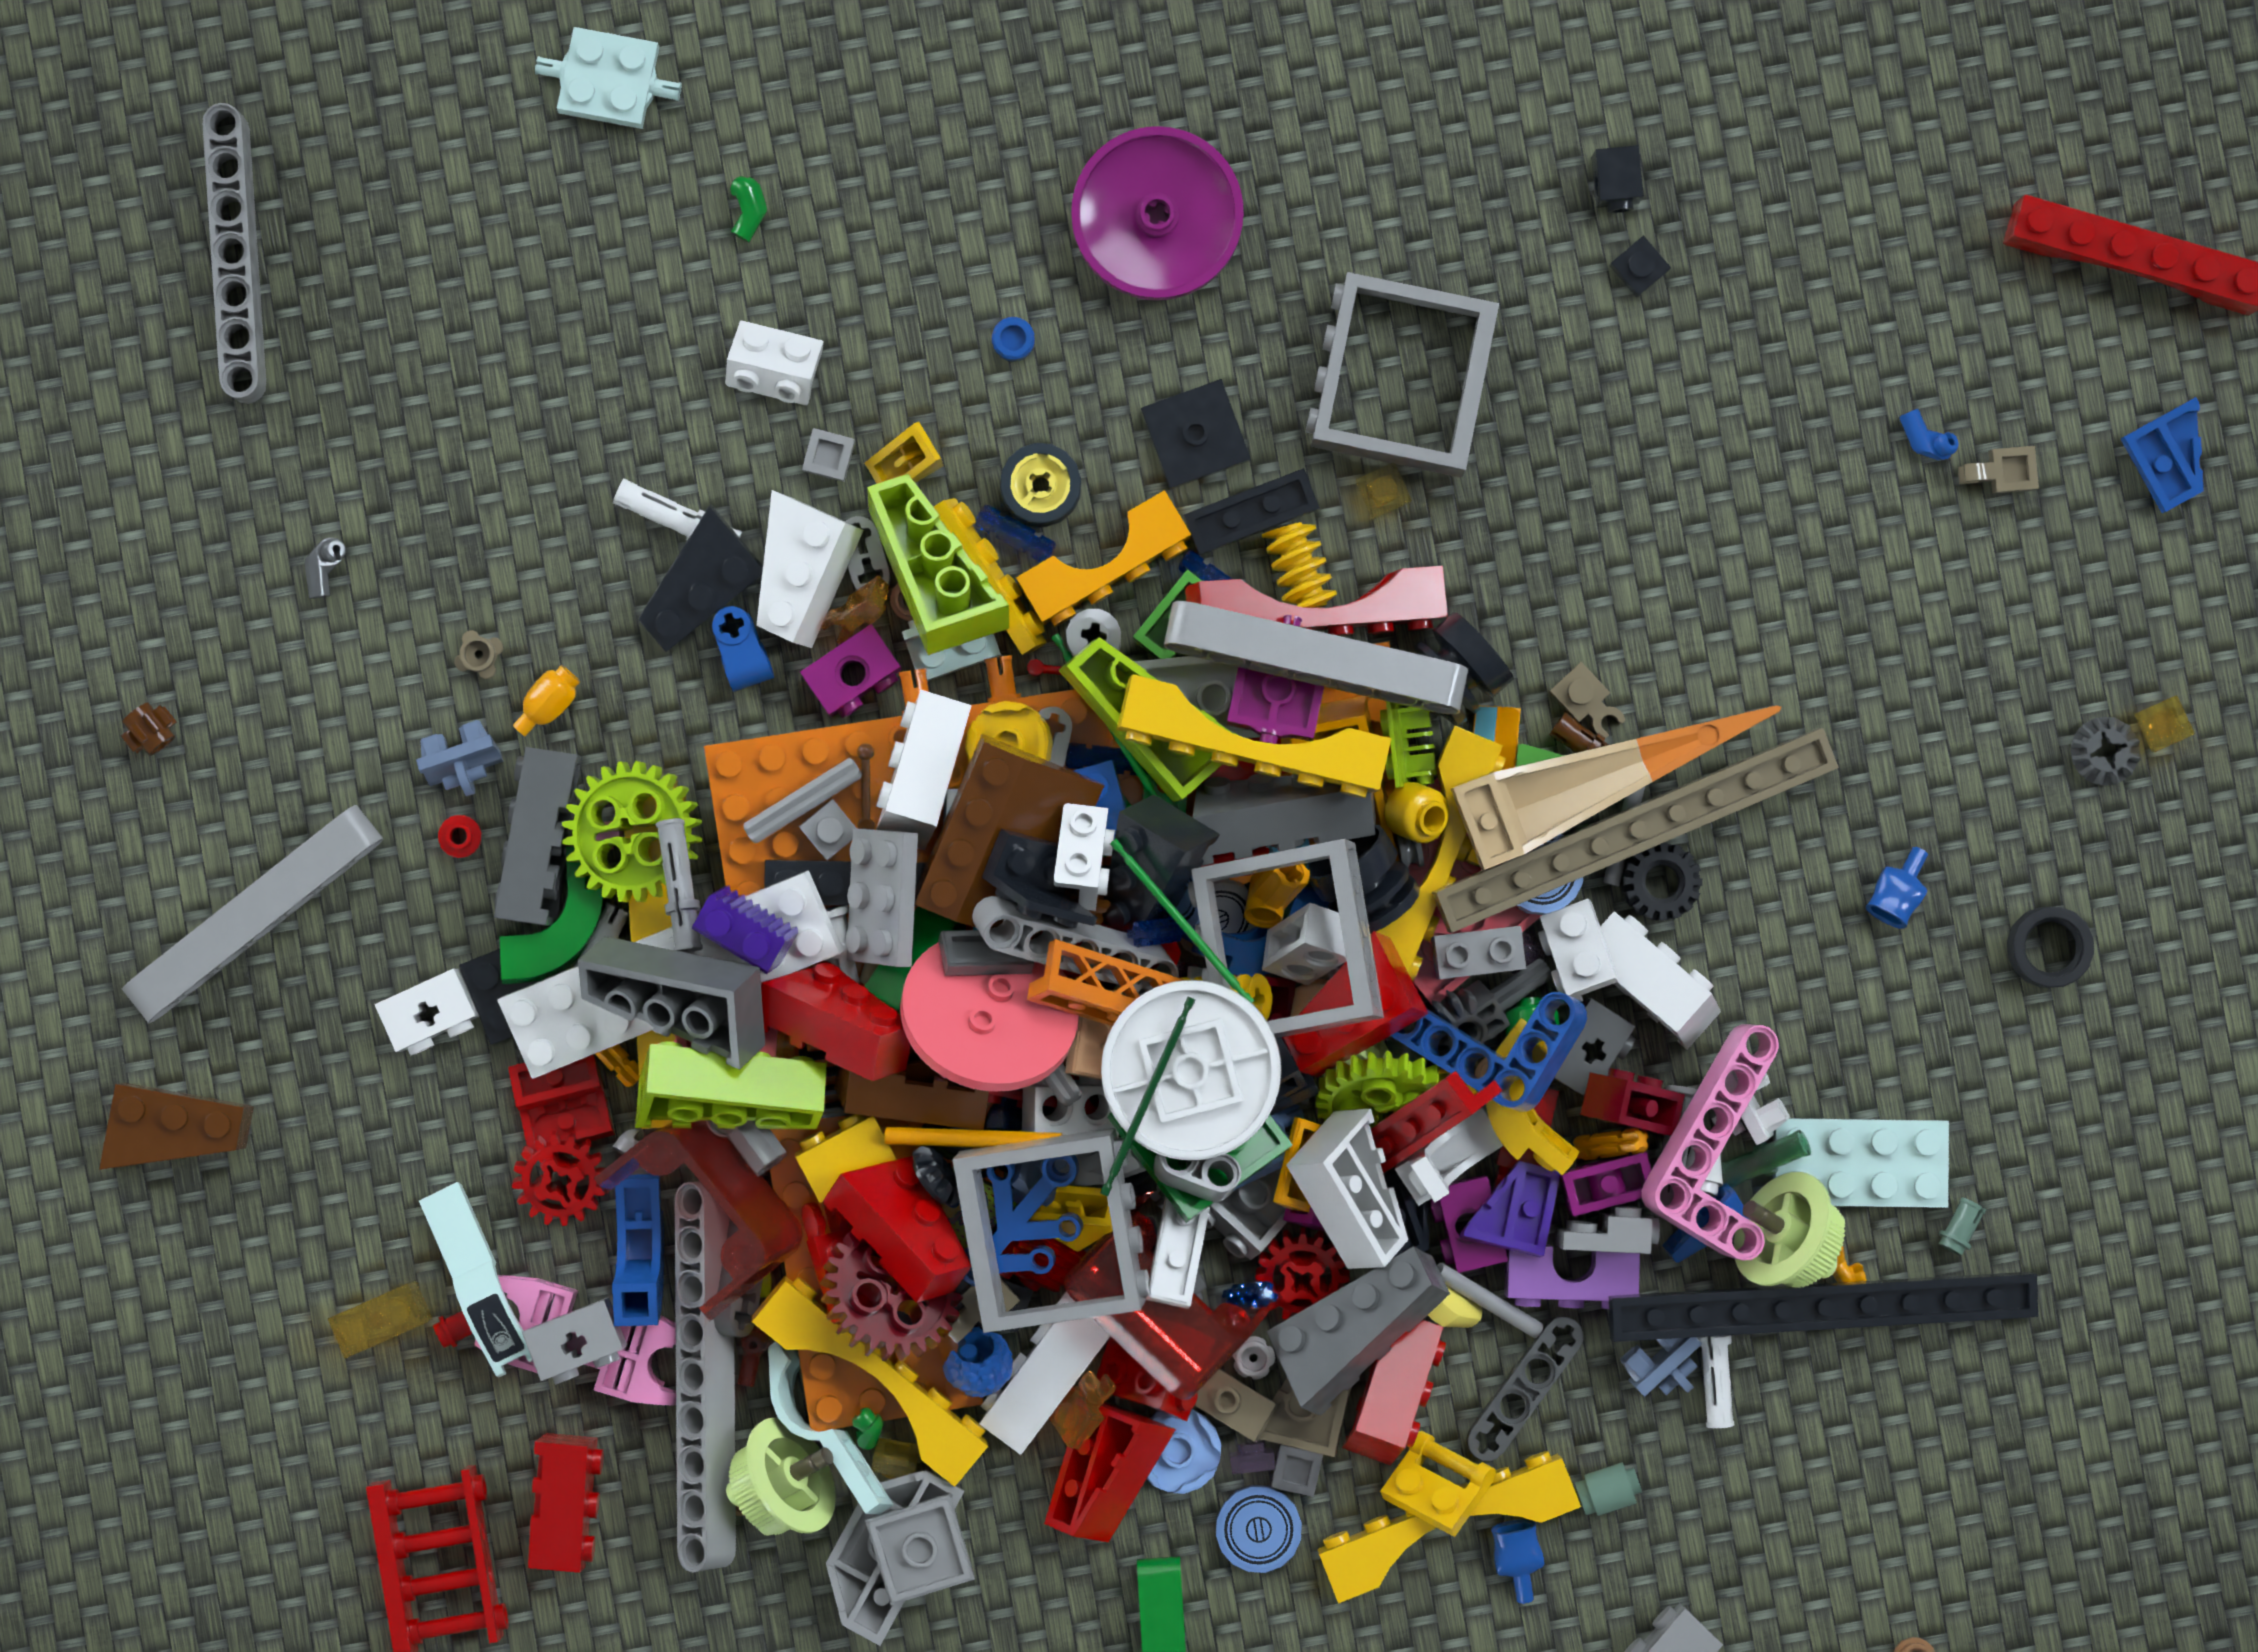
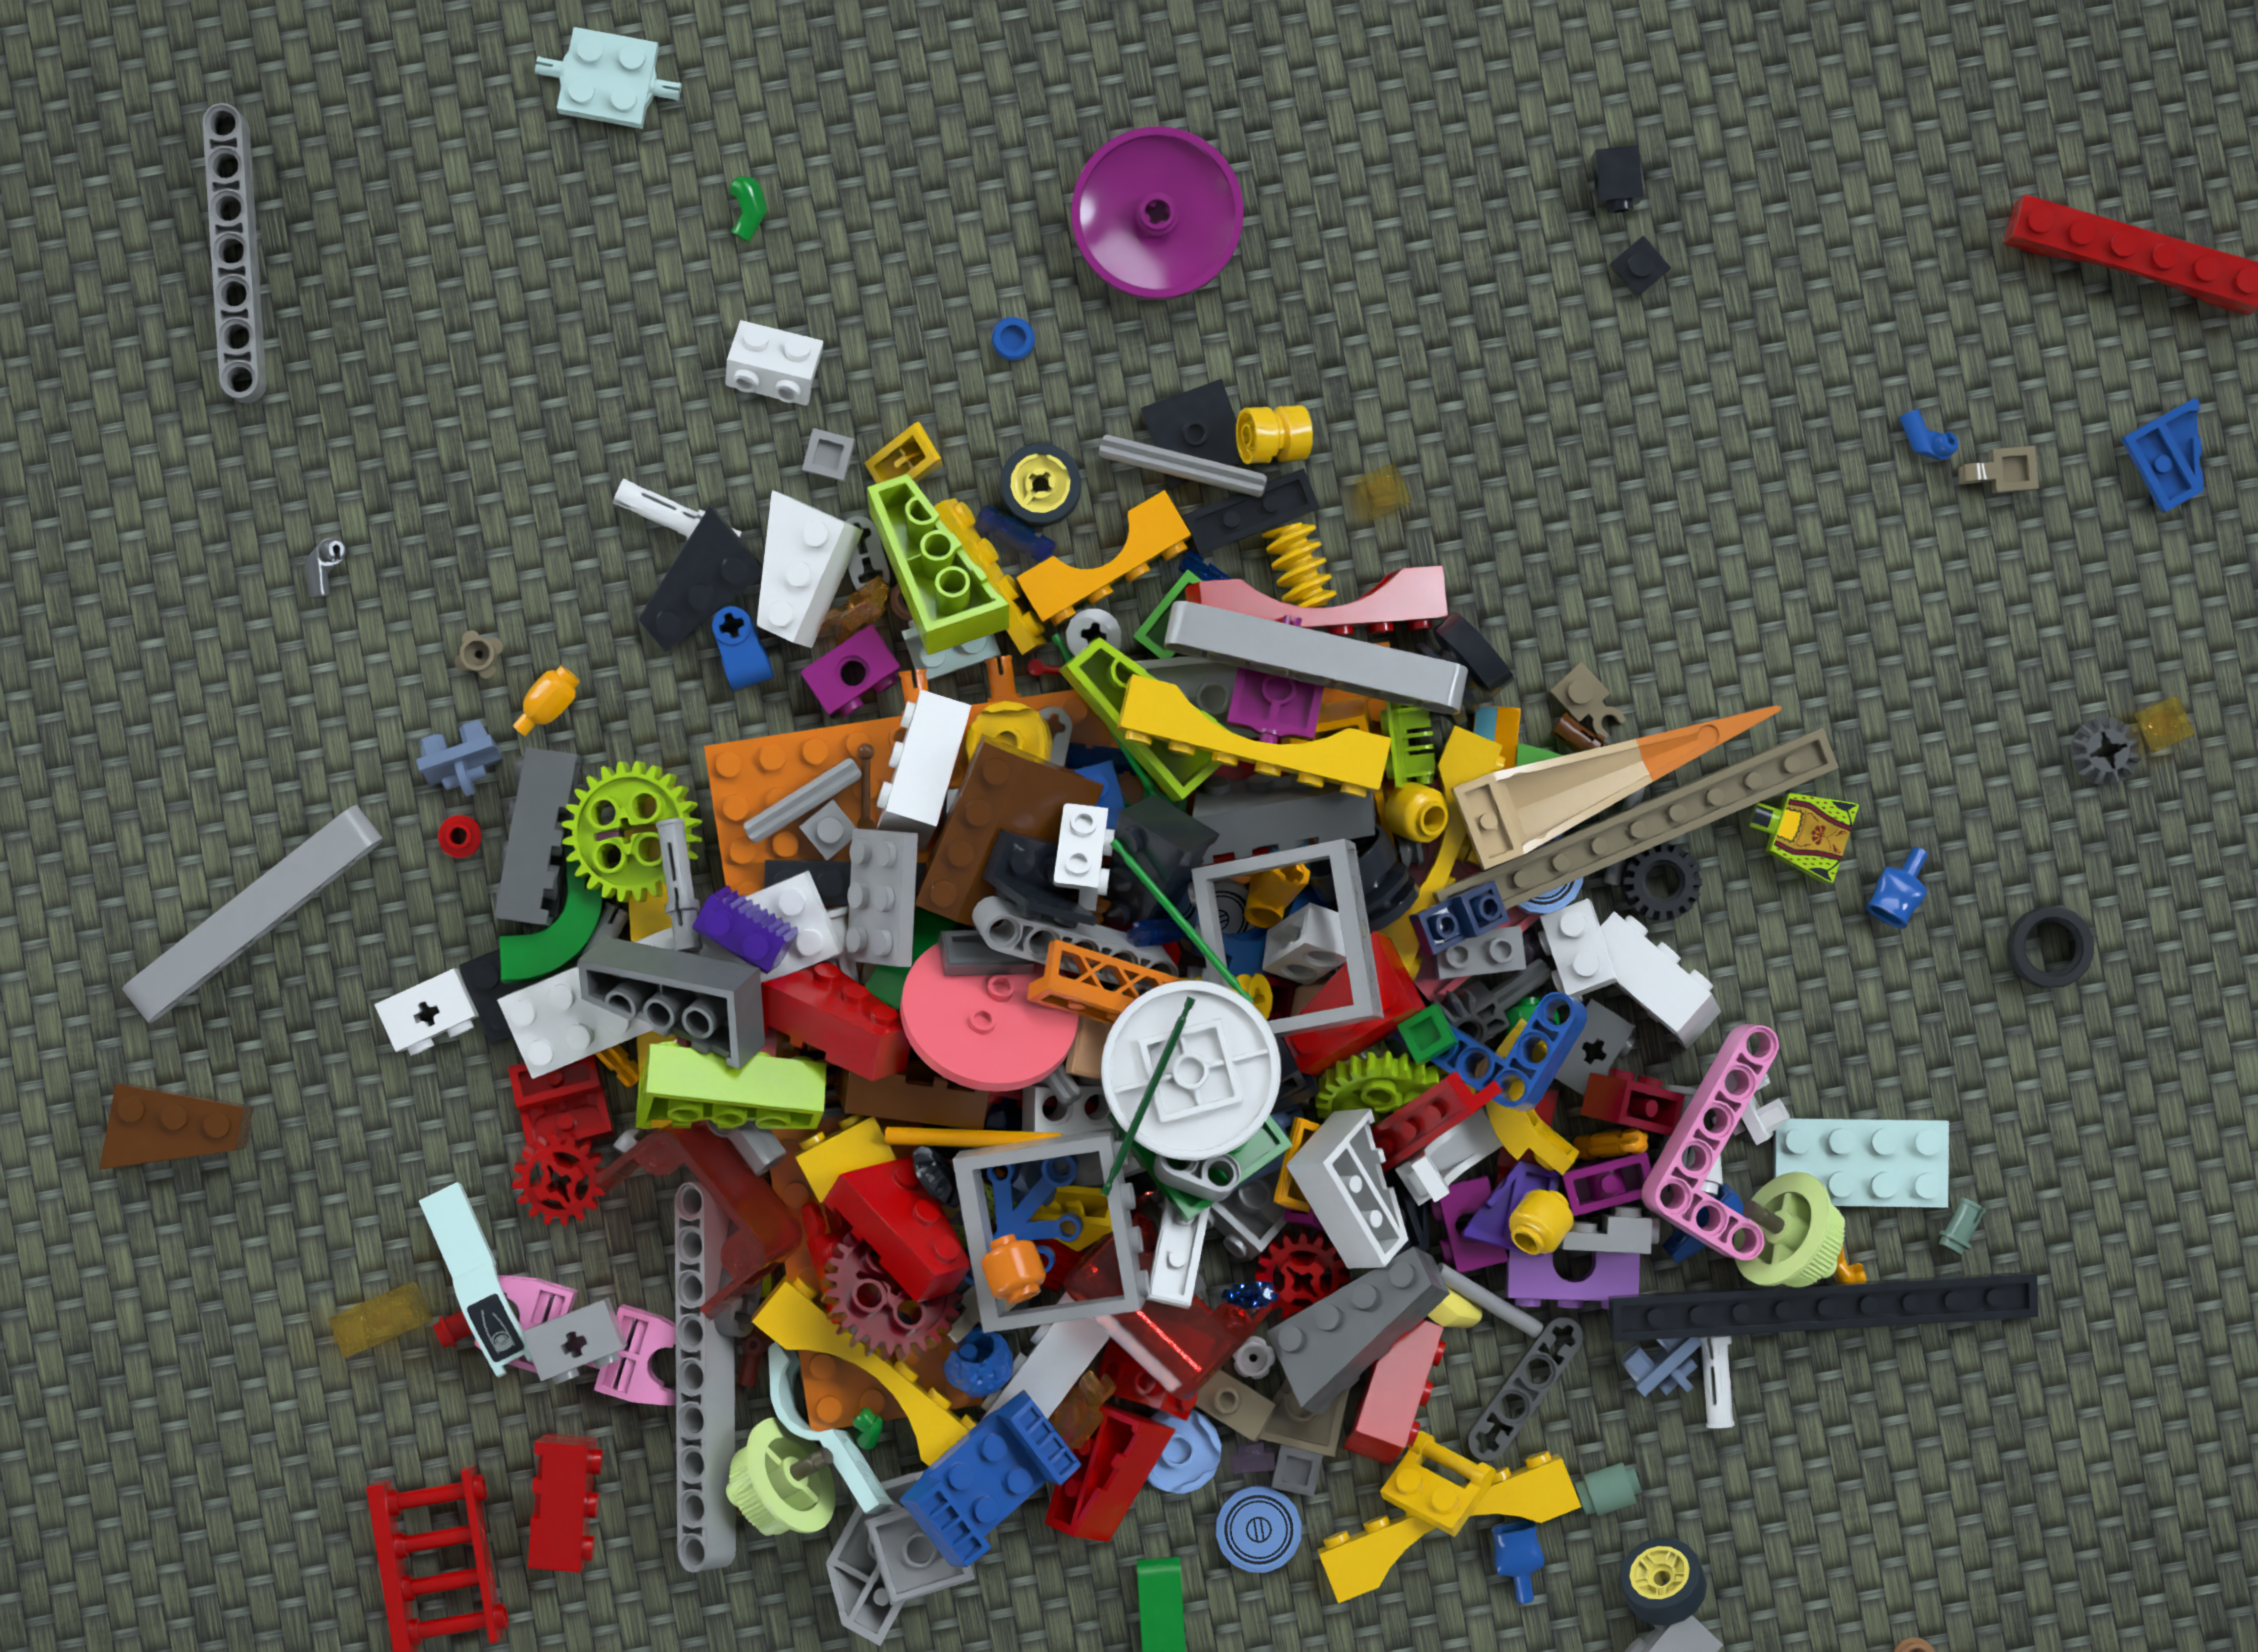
reddish brown gear [121,702,177,756] -> none
blue arch [612,1174,664,1326] -> none
clear yellow plate [872,1437,919,1479] -> none
light grey window [1305,272,1499,478] -> none
clear green pin [1721,1130,1811,1188] -> none
none -> blue plate [899,1389,1081,1567]
none -> orange head [981,1234,1046,1305]
none -> light grey axle [1099,435,1267,497]
none -> yellow wheel [1236,405,1313,464]
none -> green plate [1397,1004,1459,1065]
none -> dark blue slope [1409,880,1510,957]
none -> yellow head [1508,1189,1574,1255]
none -> wheel [1619,1538,1707,1626]
none -> torso [1748,793,1859,884]

